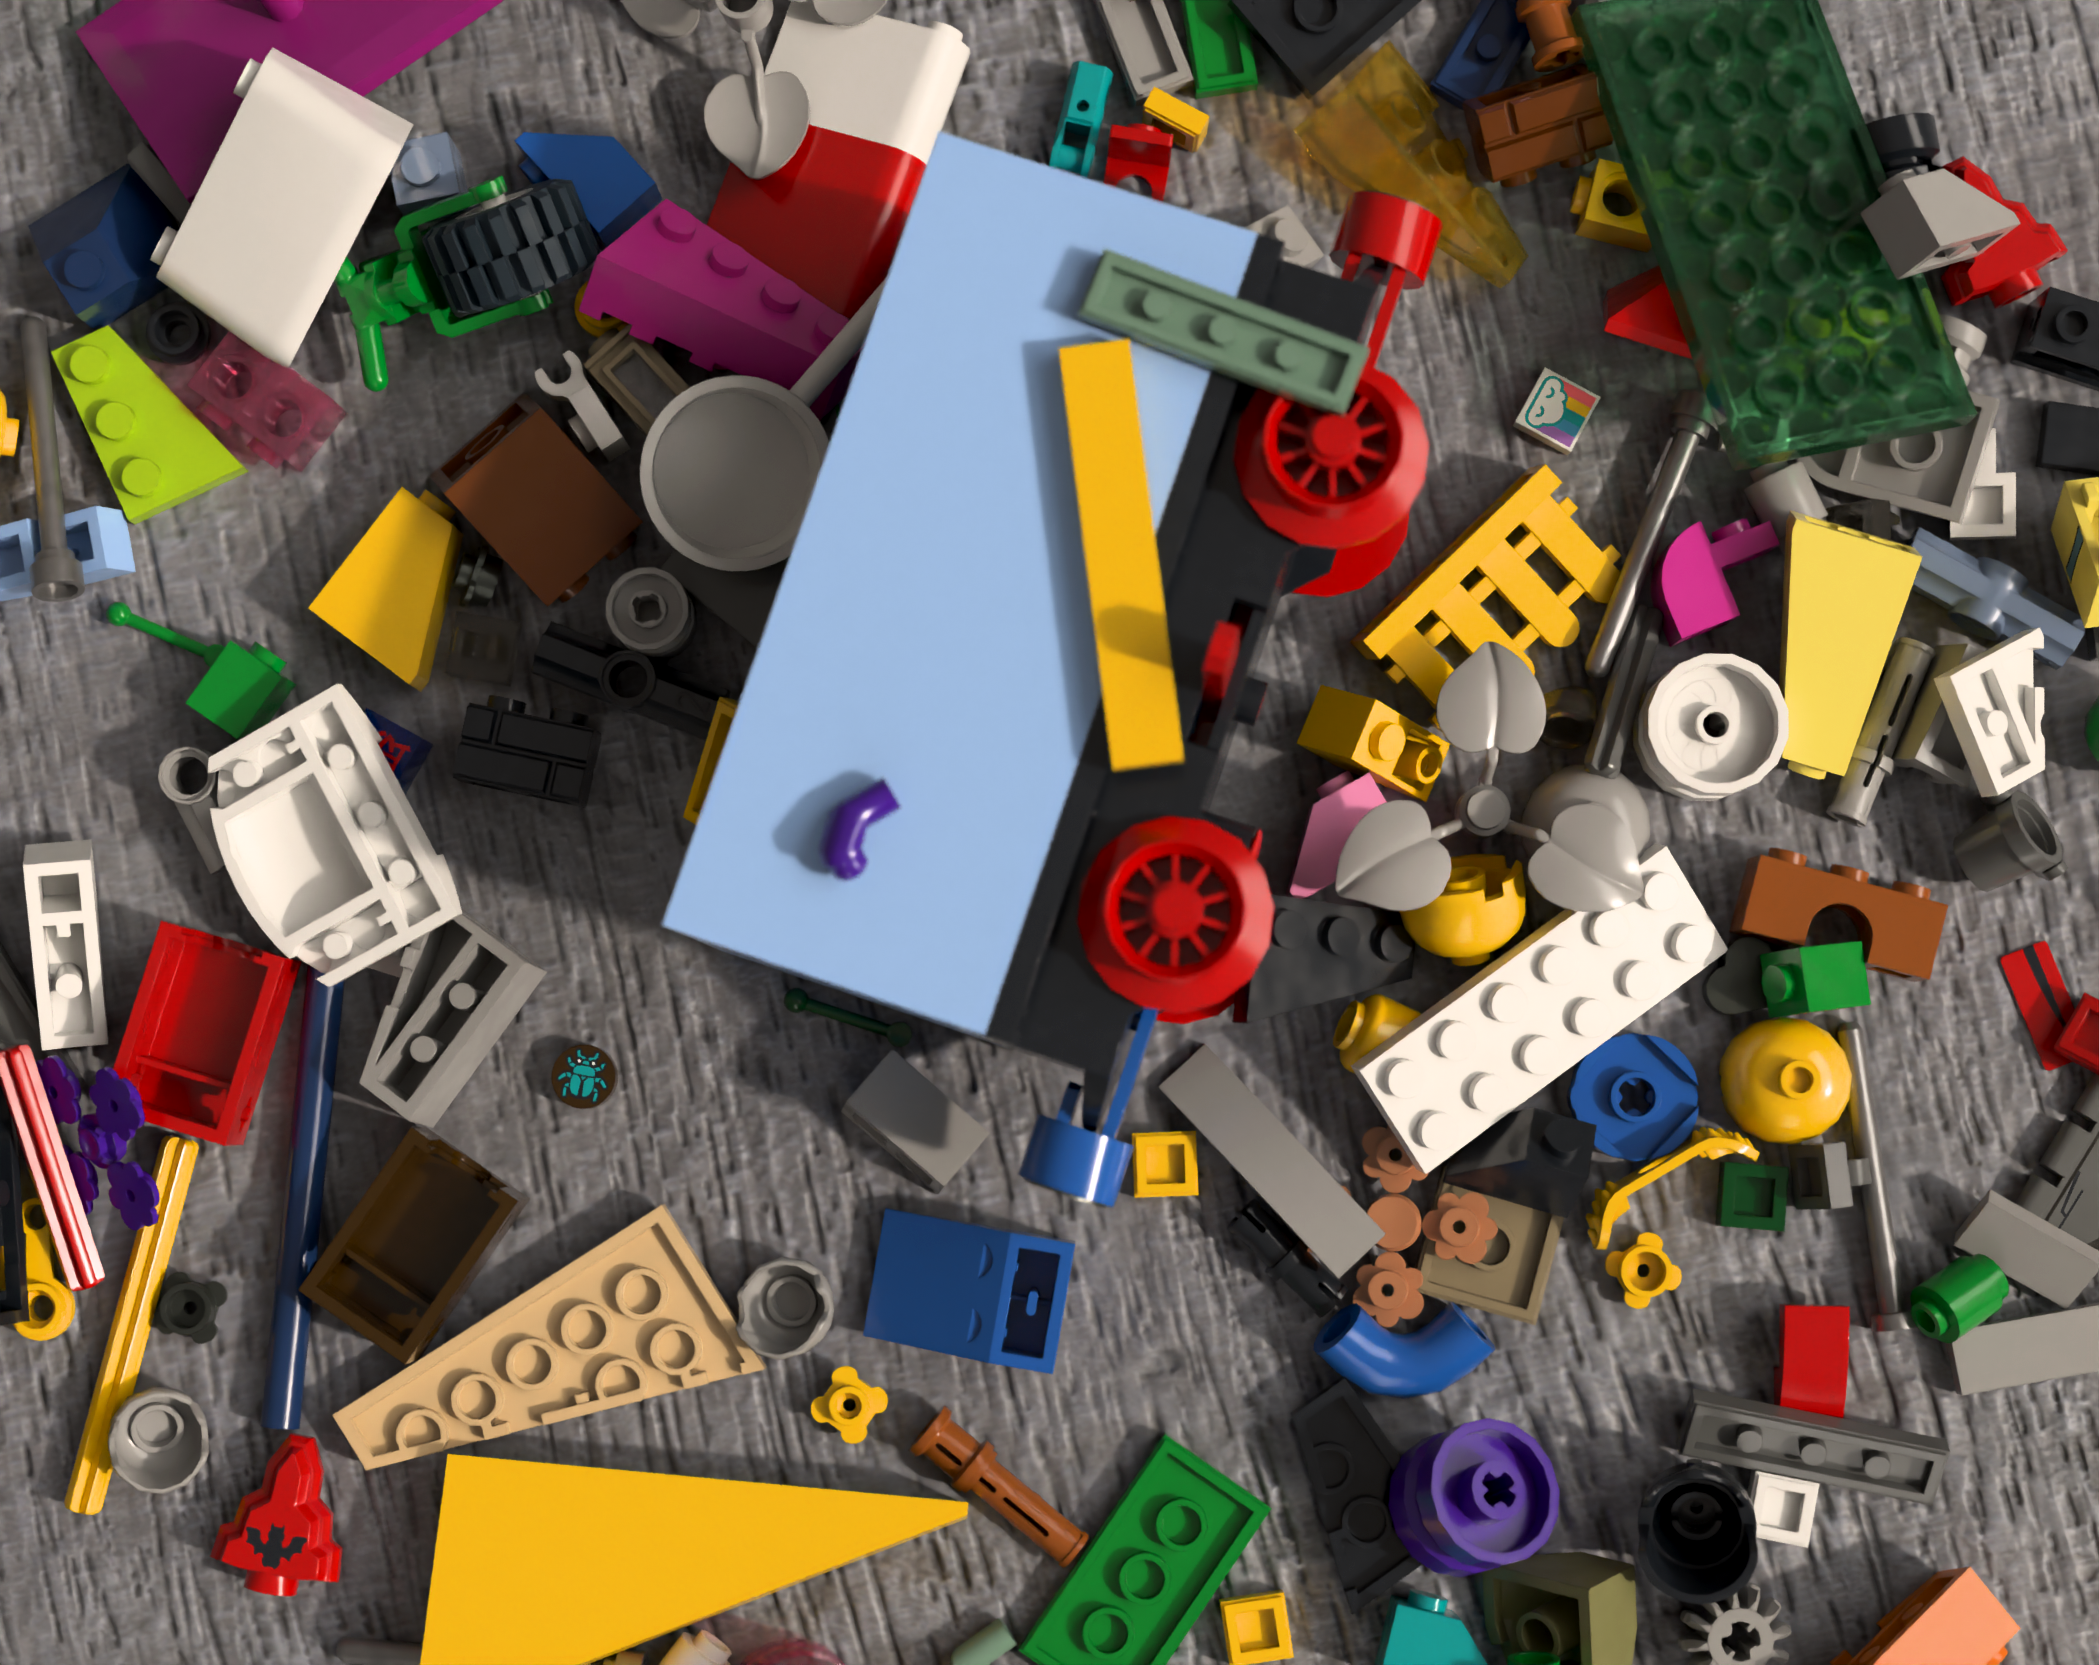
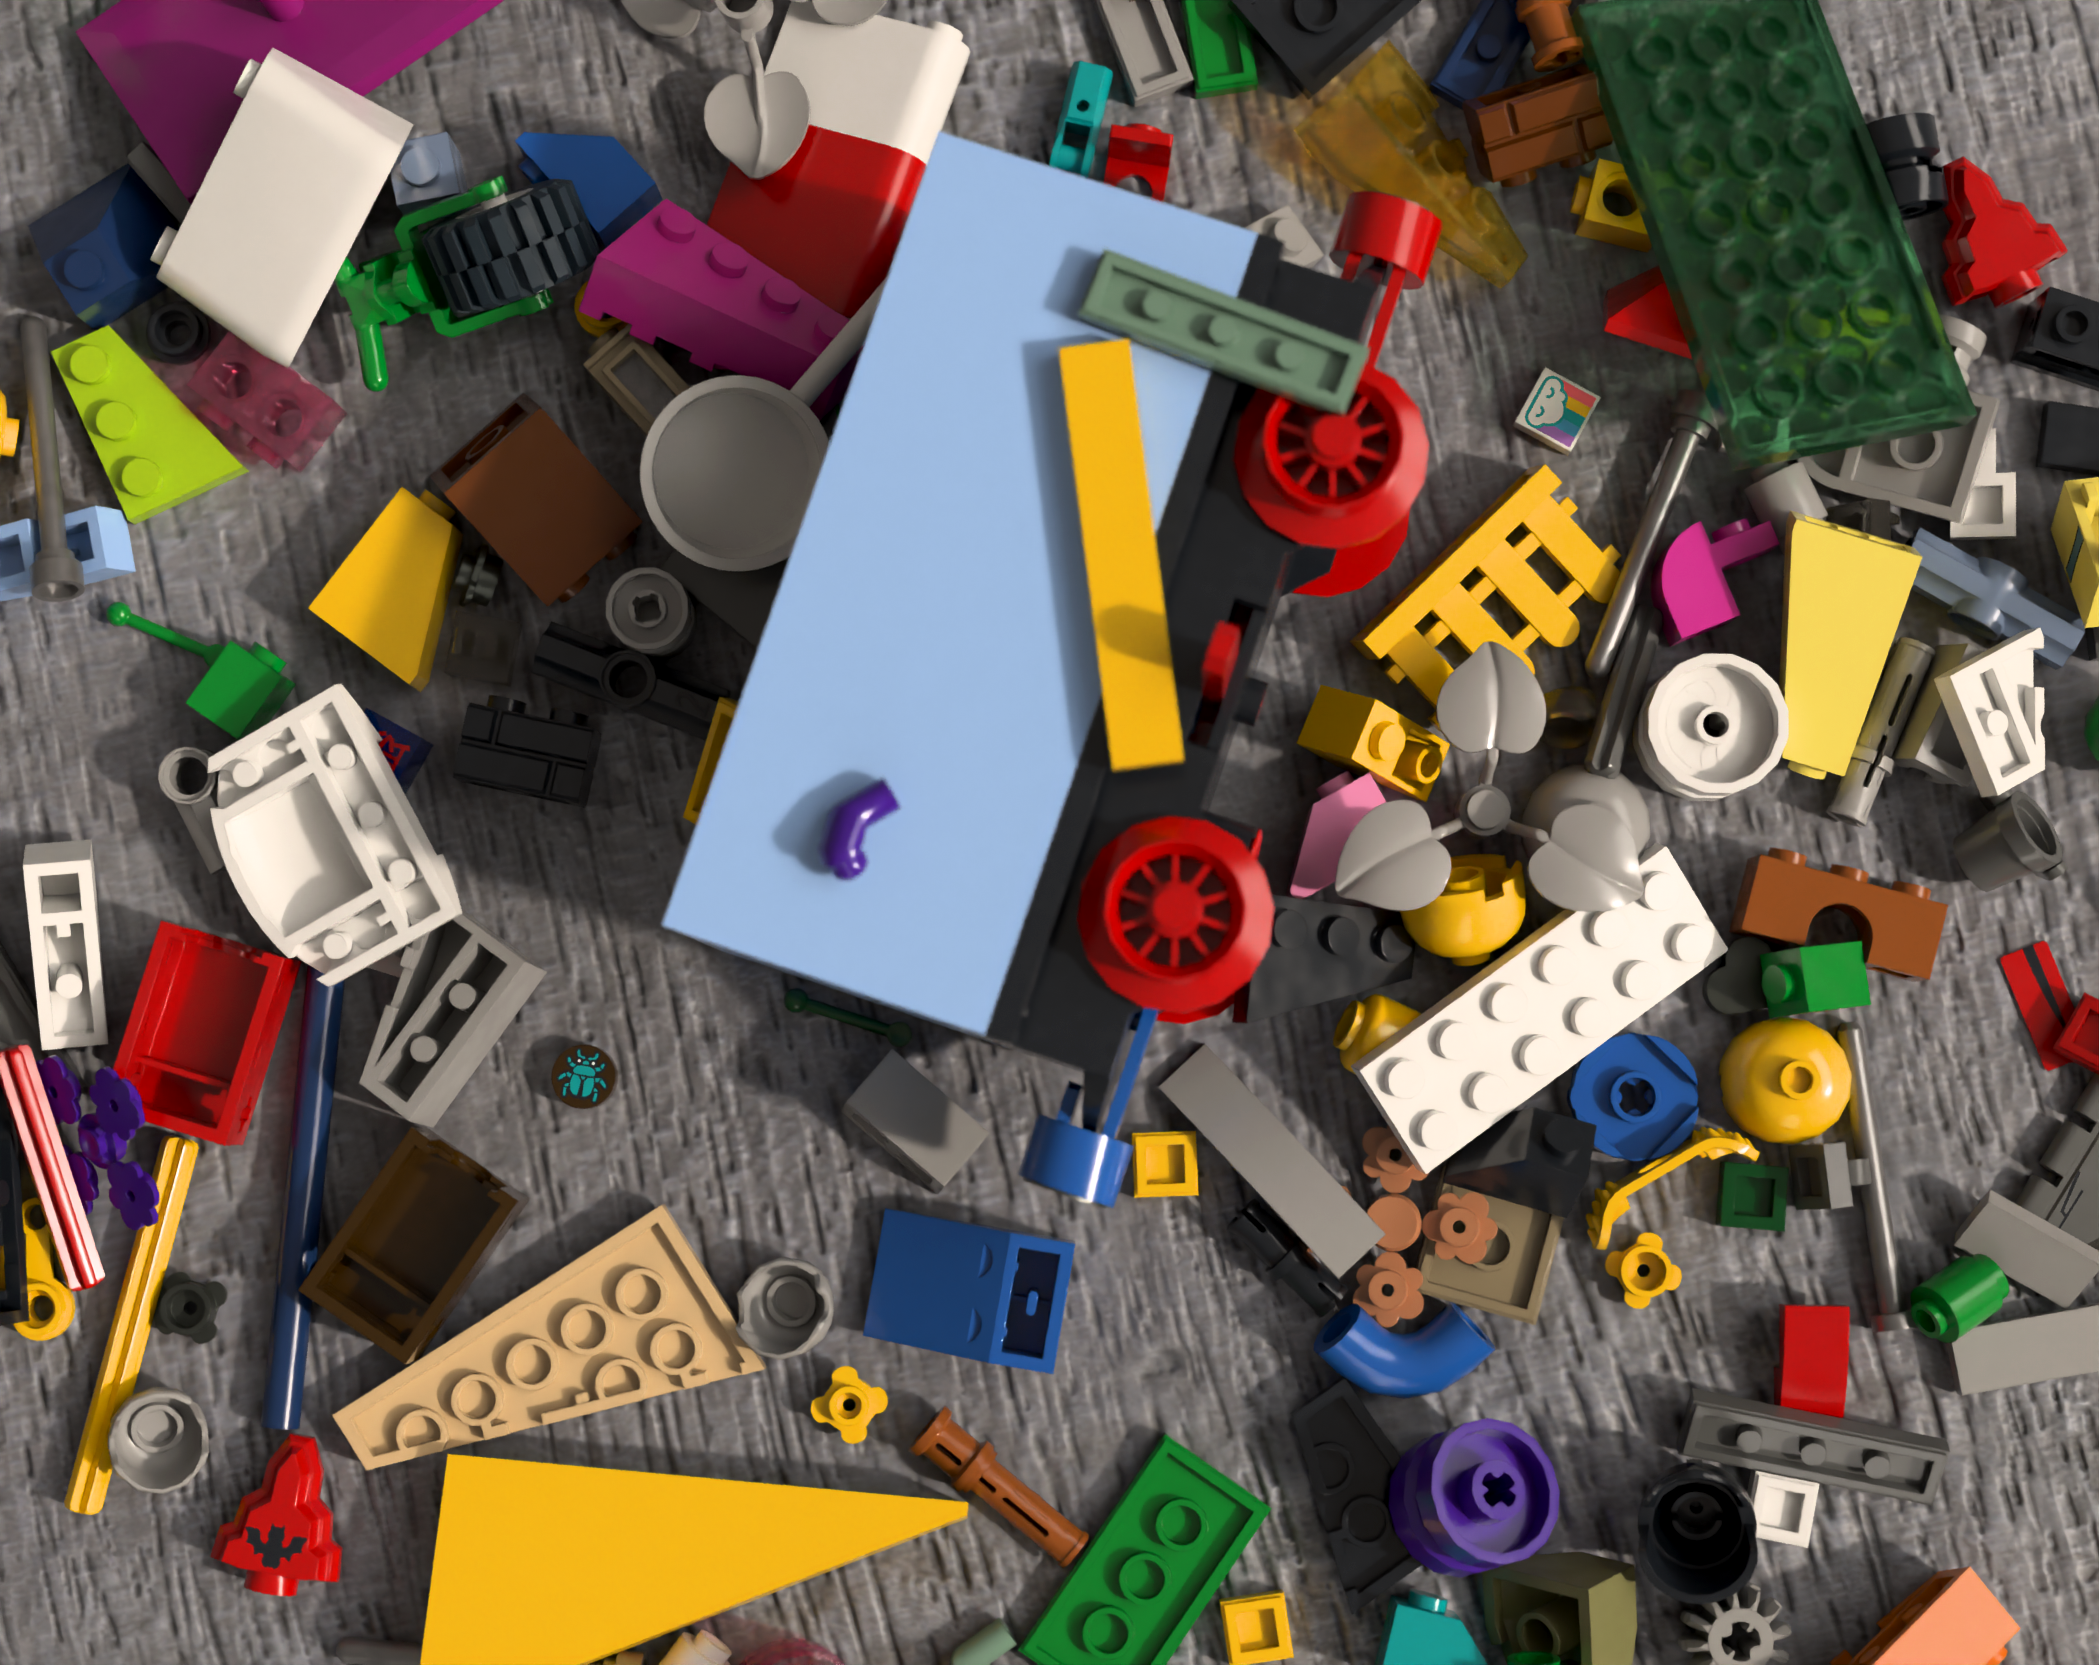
white plate [535,350,631,462] -> none
yellow tile [1142,87,1210,153] -> none
light grey slope [1860,168,2021,280] -> none

